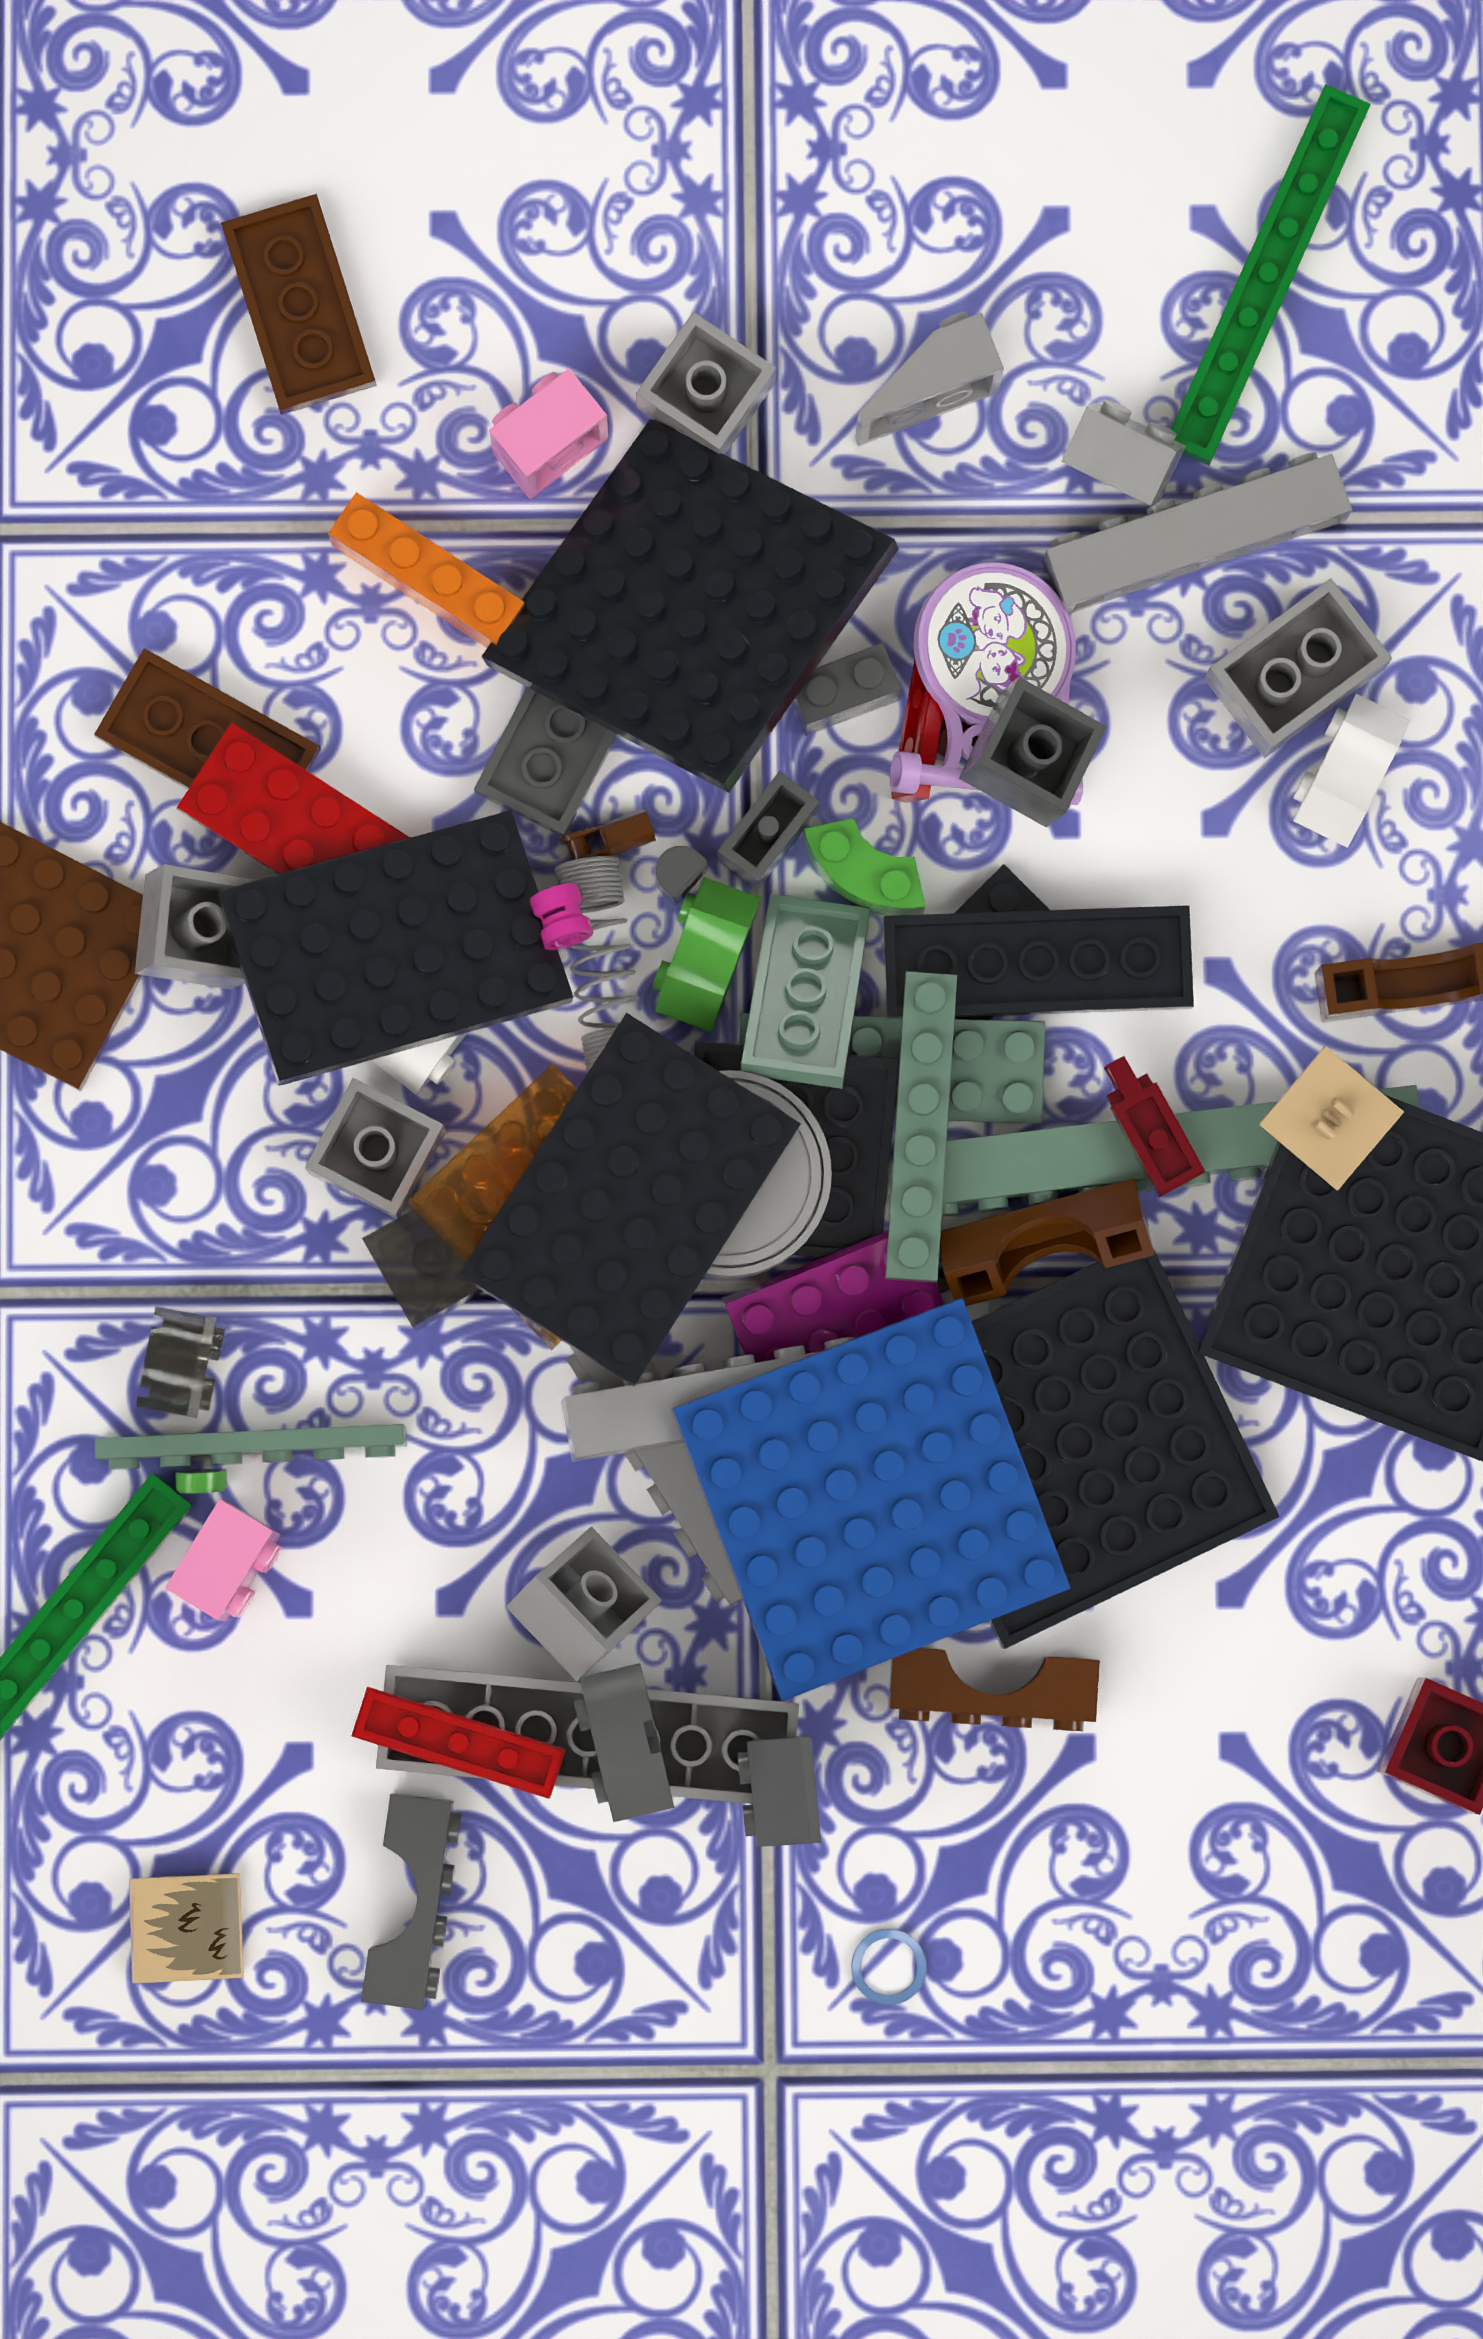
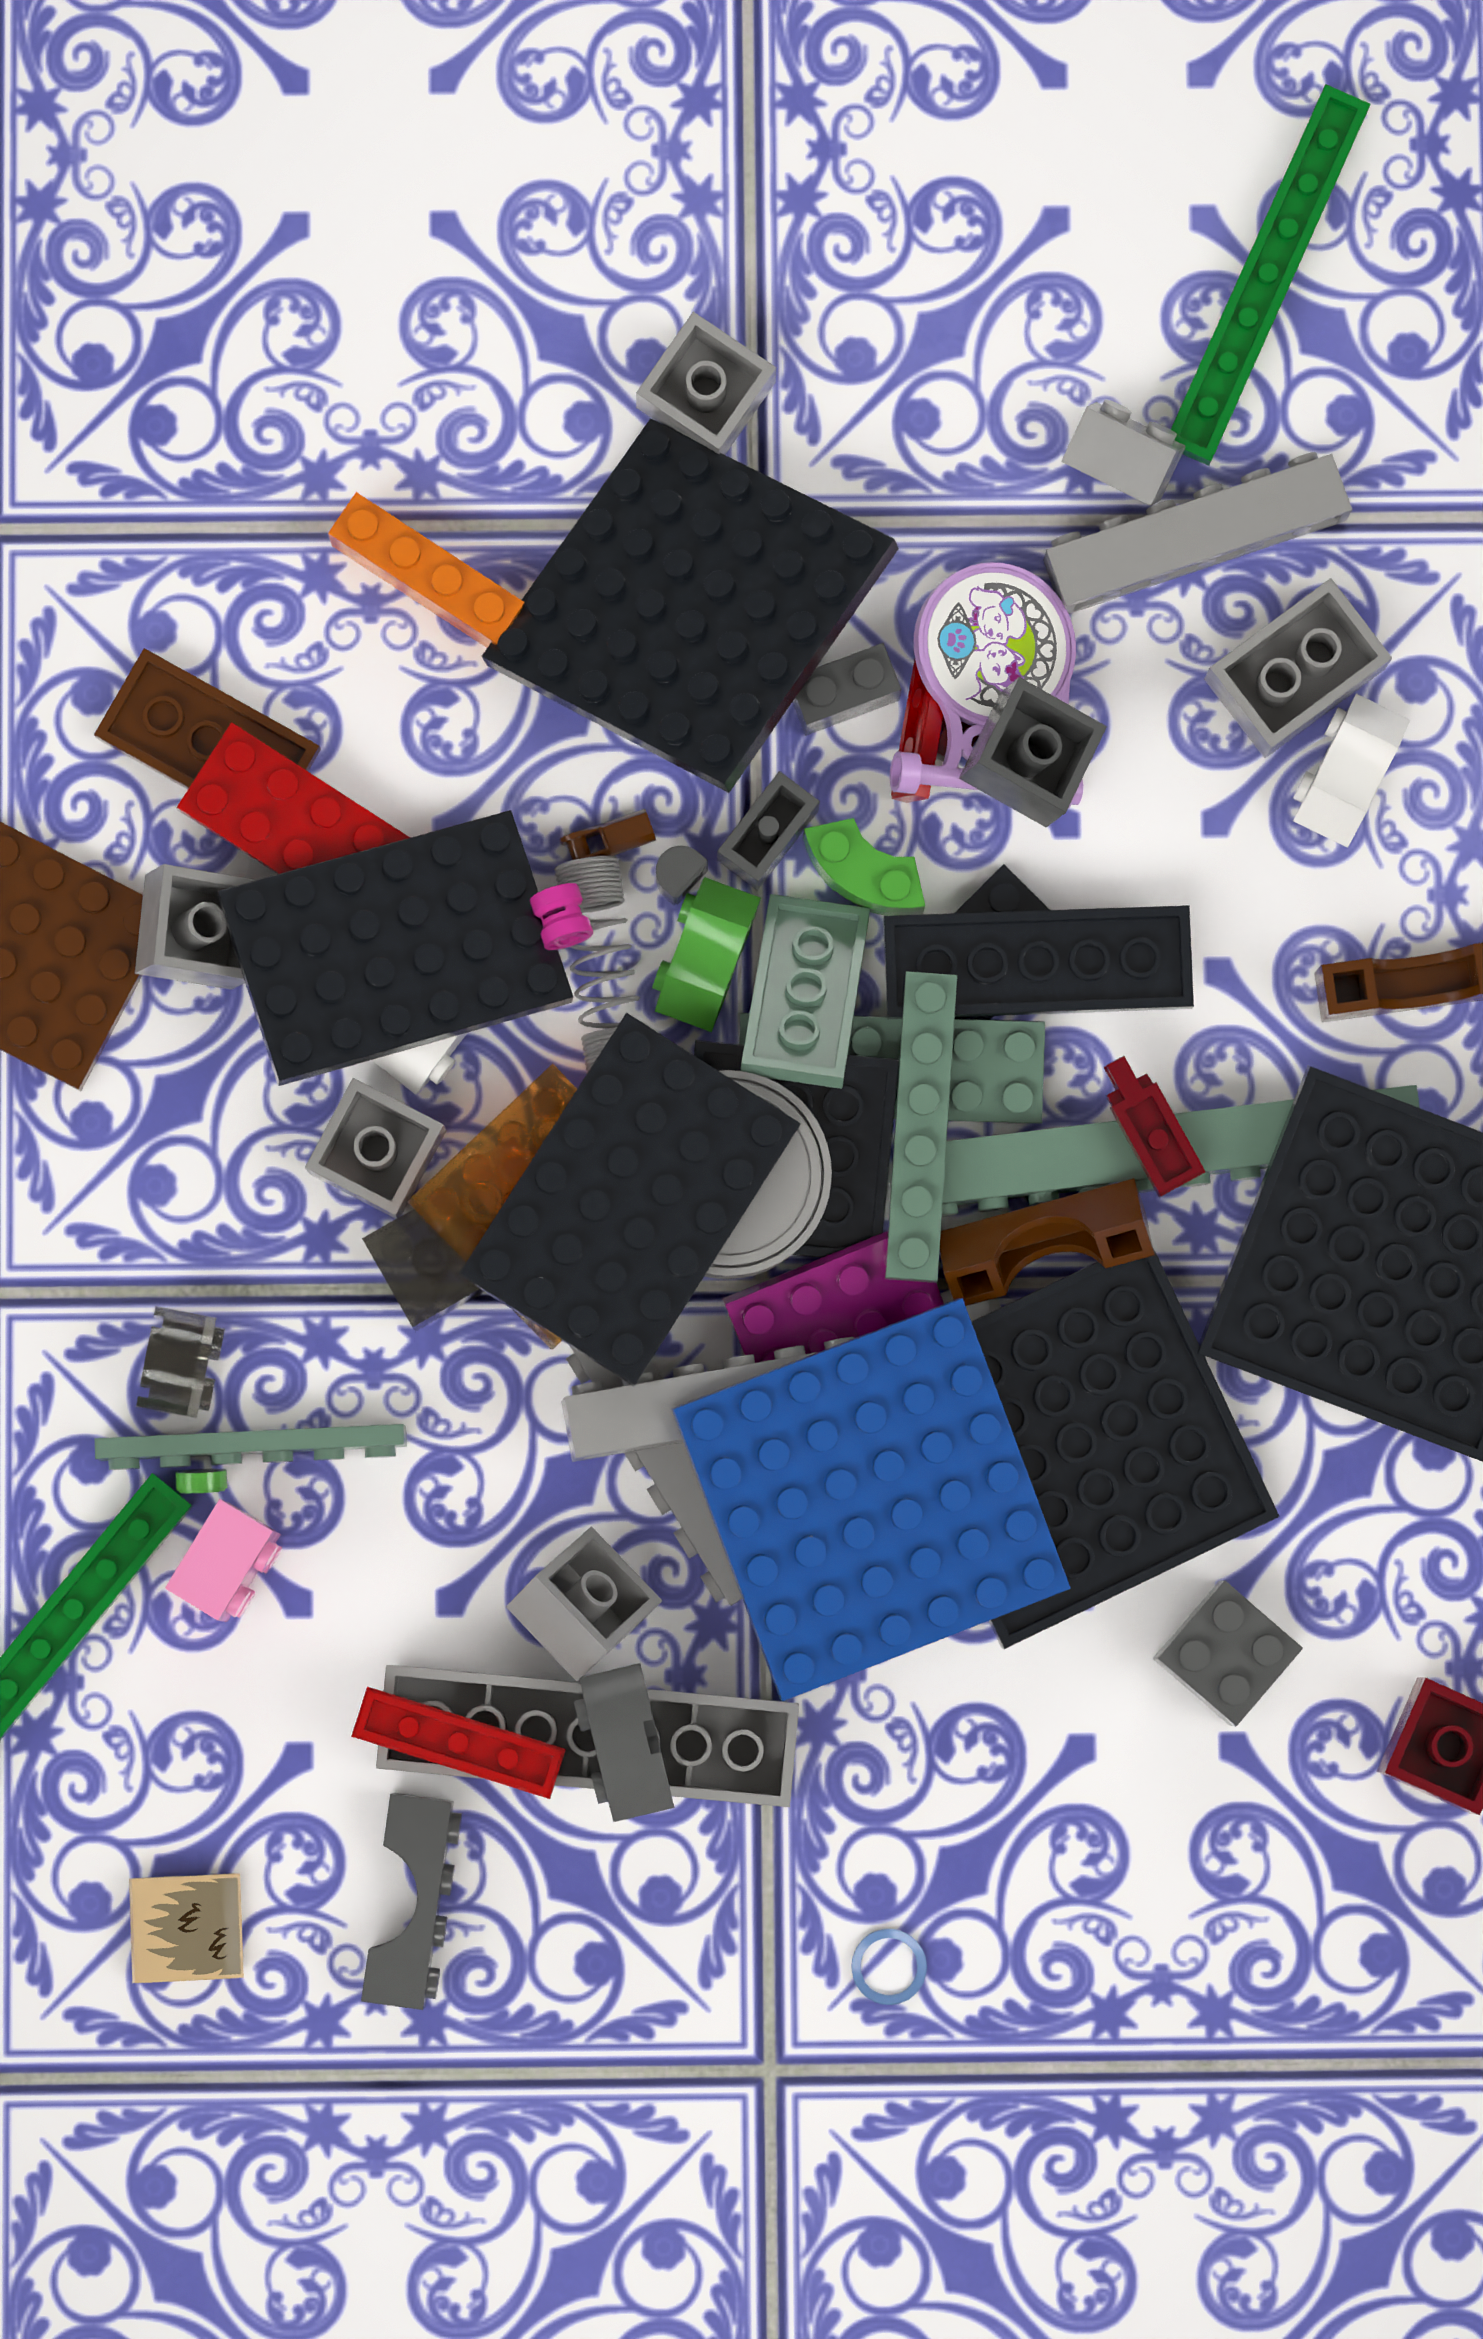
reddish brown plate [221,193,377,415] -> none
dark grey plate [474,687,618,837] -> none
bright pink brick [489,368,609,500] -> none
dark grey slope [738,1735,821,1847] -> none
light grey slope [855,312,1004,446] -> none
reddish brown arch [888,1648,1100,1732] -> none
tan piece [1259,1046,1404,1191] -> none
none -> dark grey brick [1153,1580,1303,1727]

